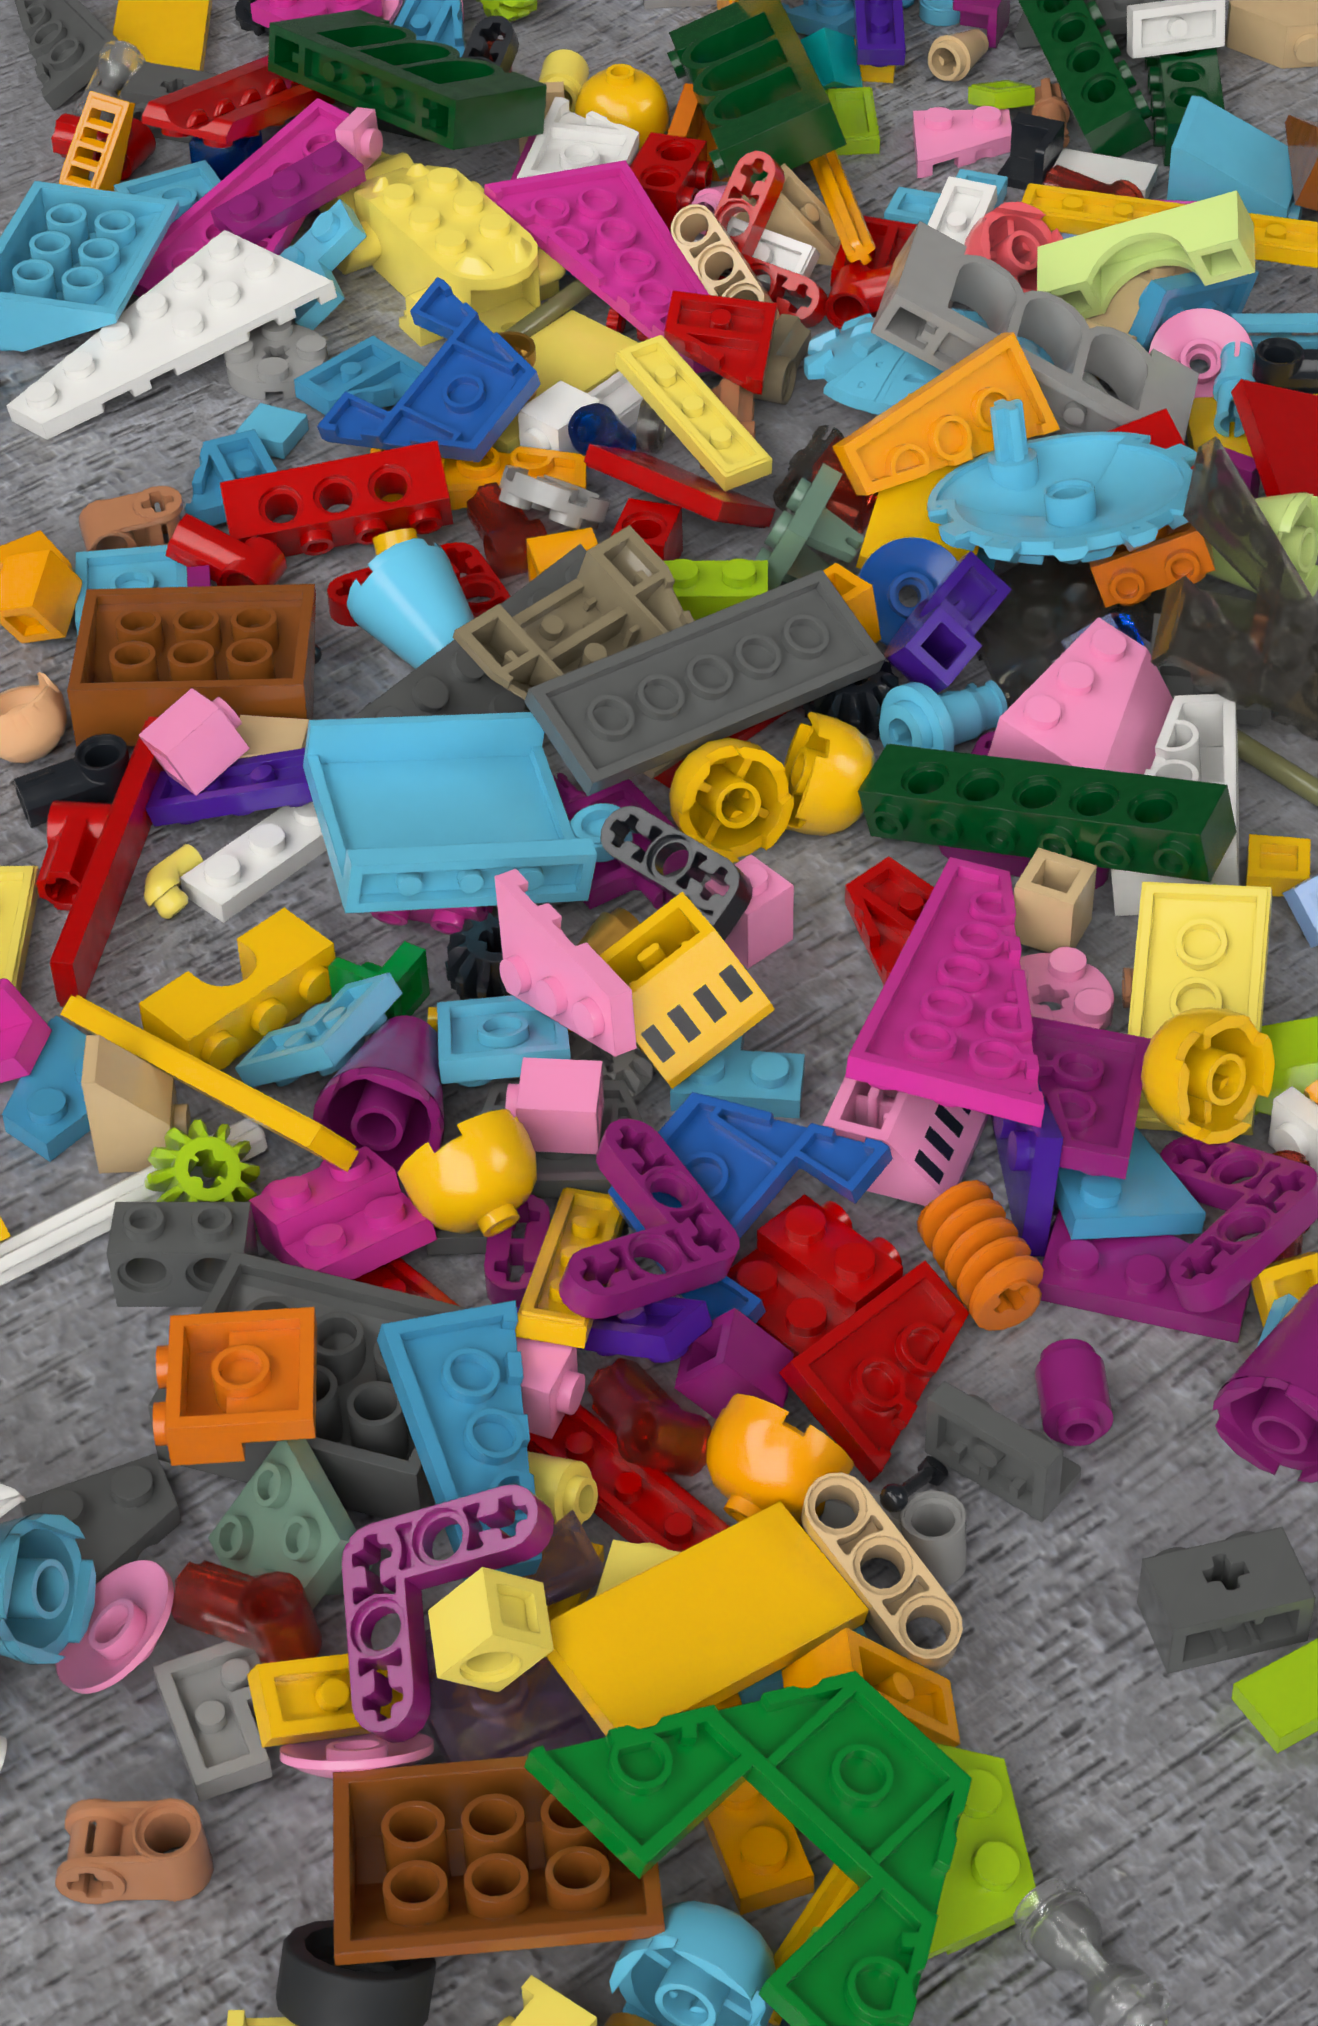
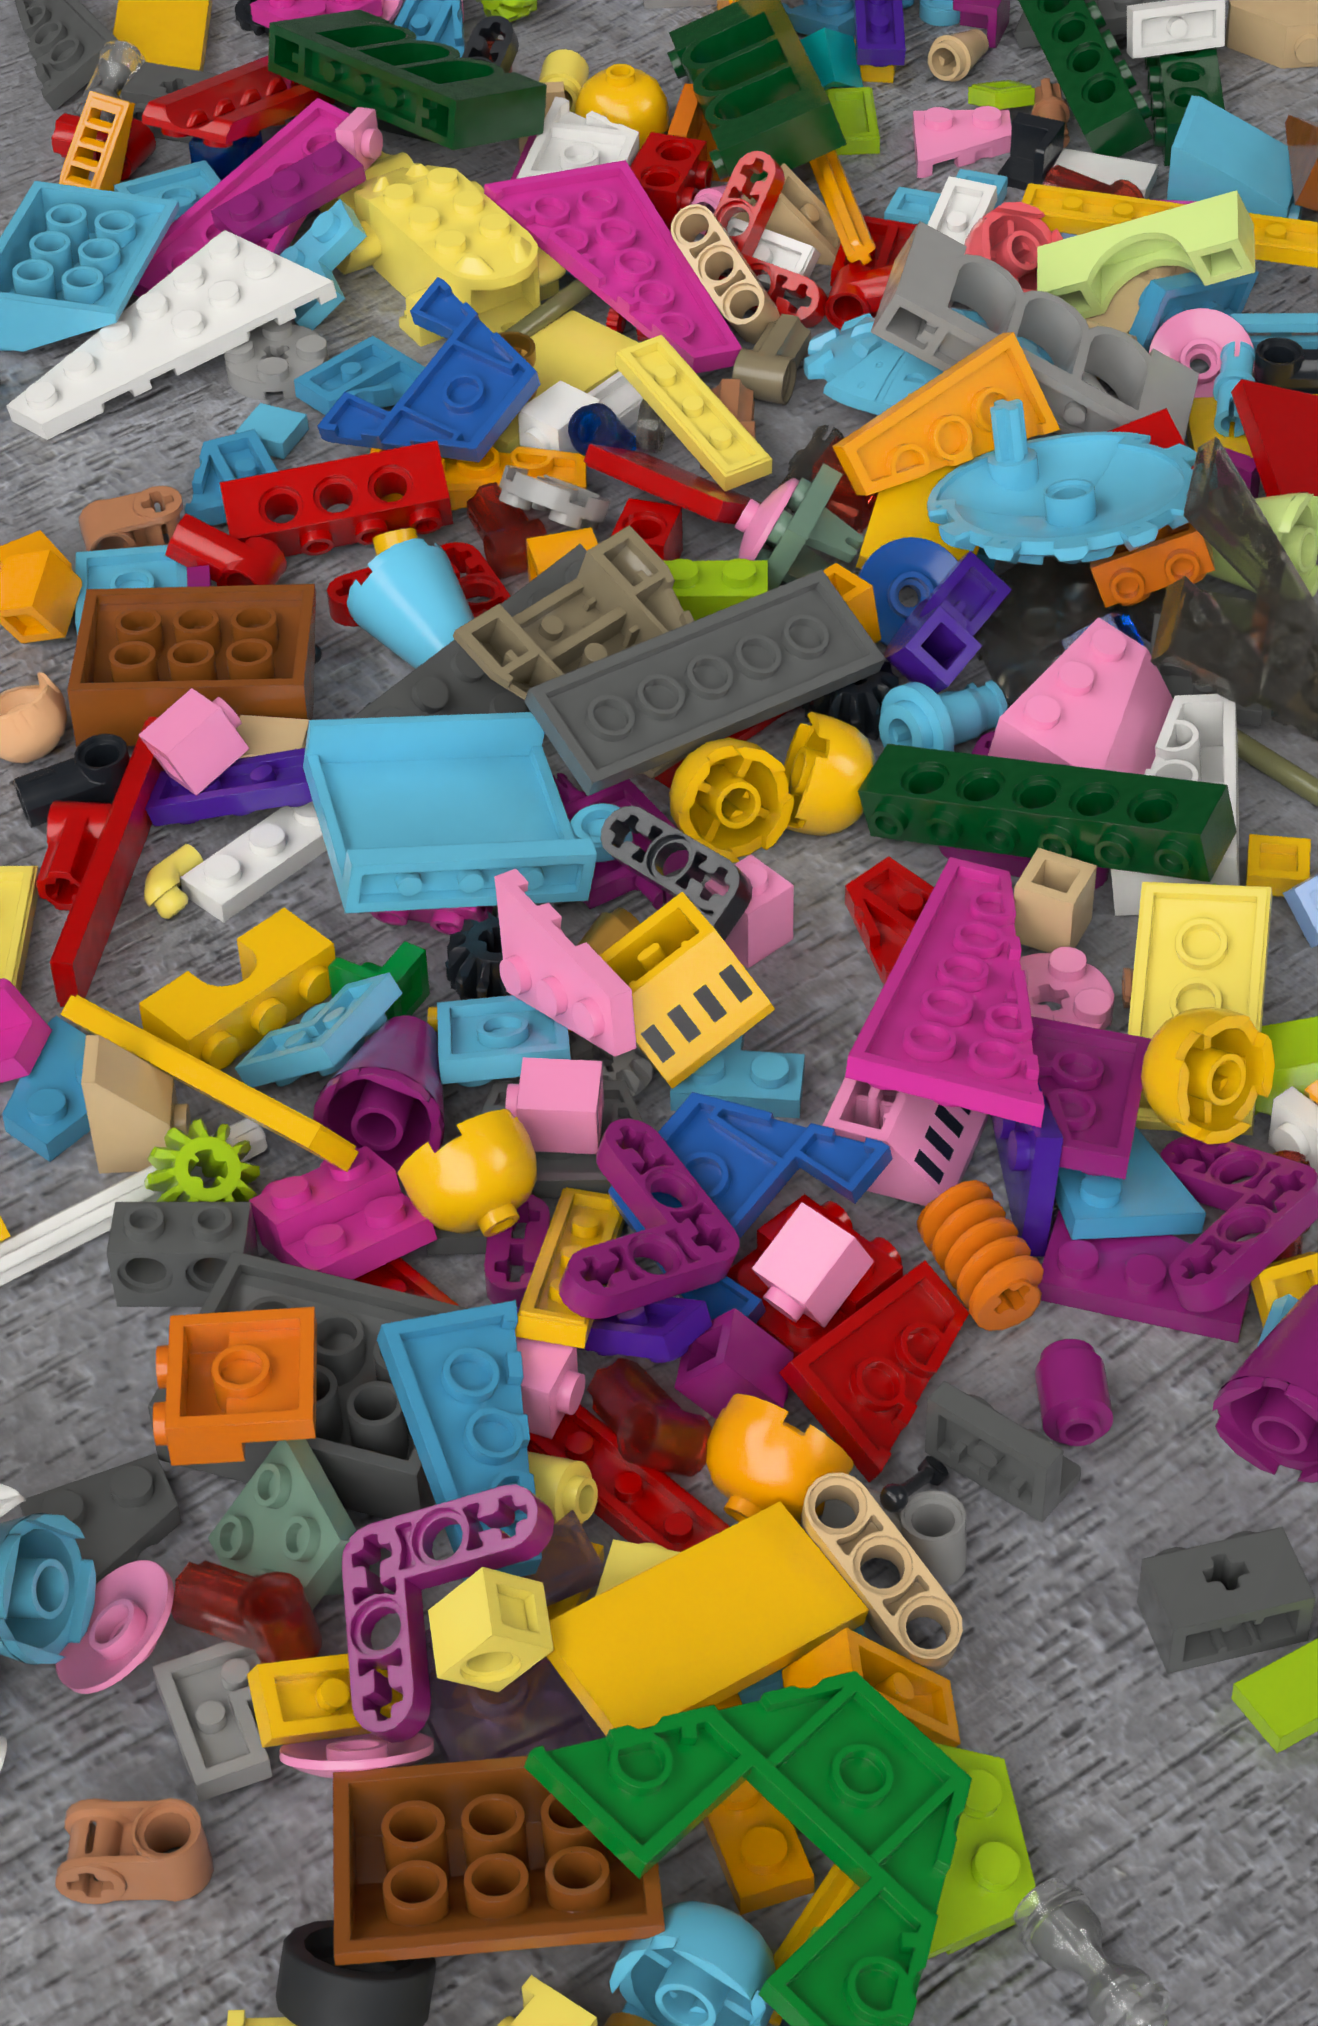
red wing [664,291,777,395] -> none
none -> bright pink dish [734,478,799,560]
none -> bright pink brick [752,1202,874,1328]

